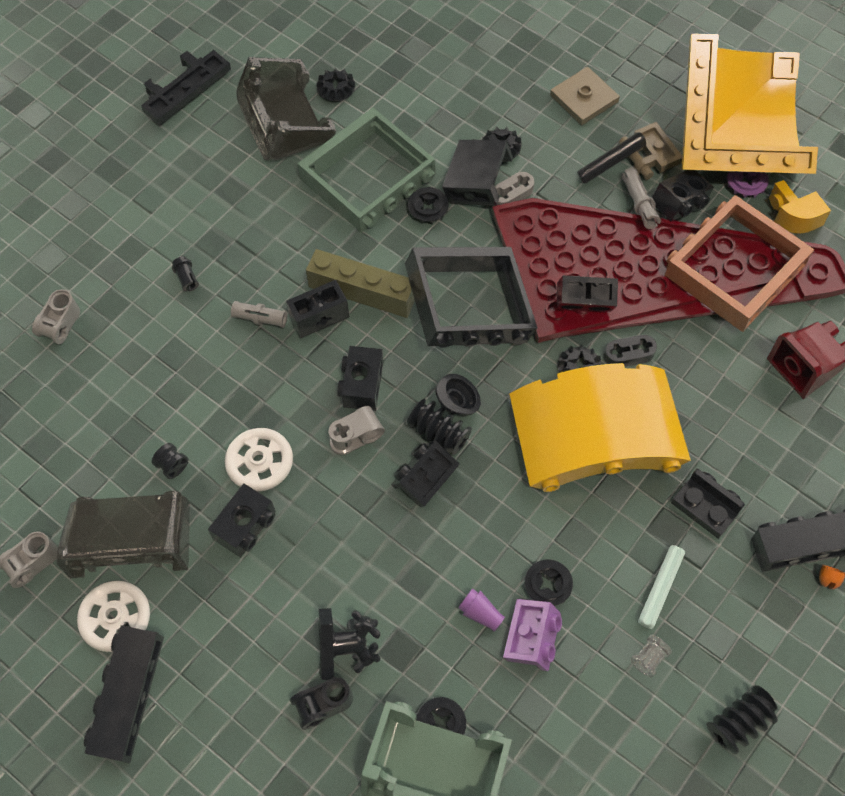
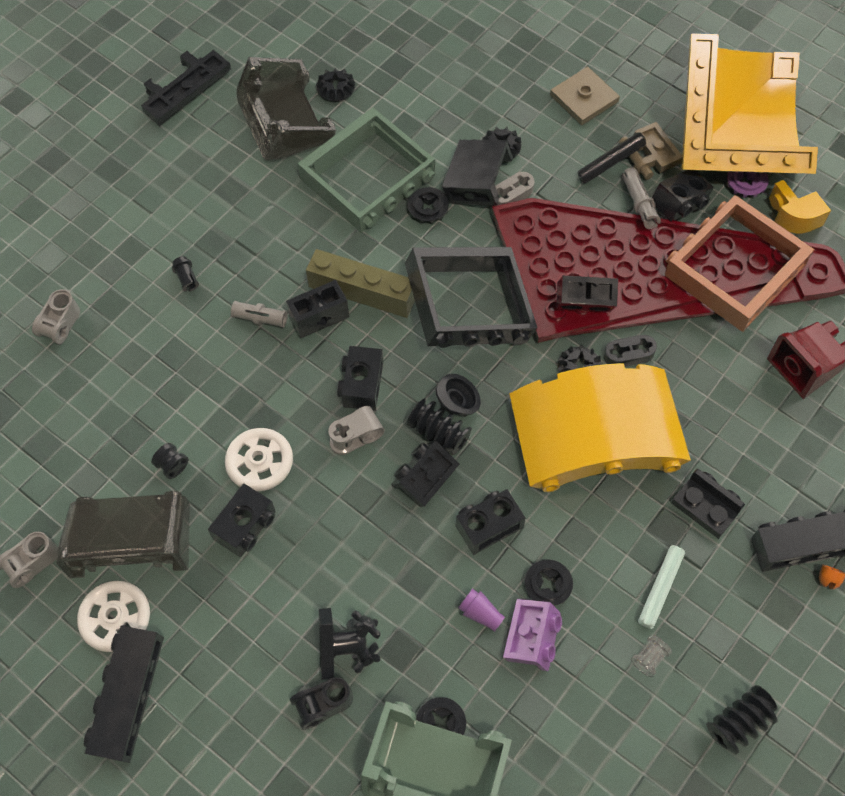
none -> black brick [456,489,526,555]

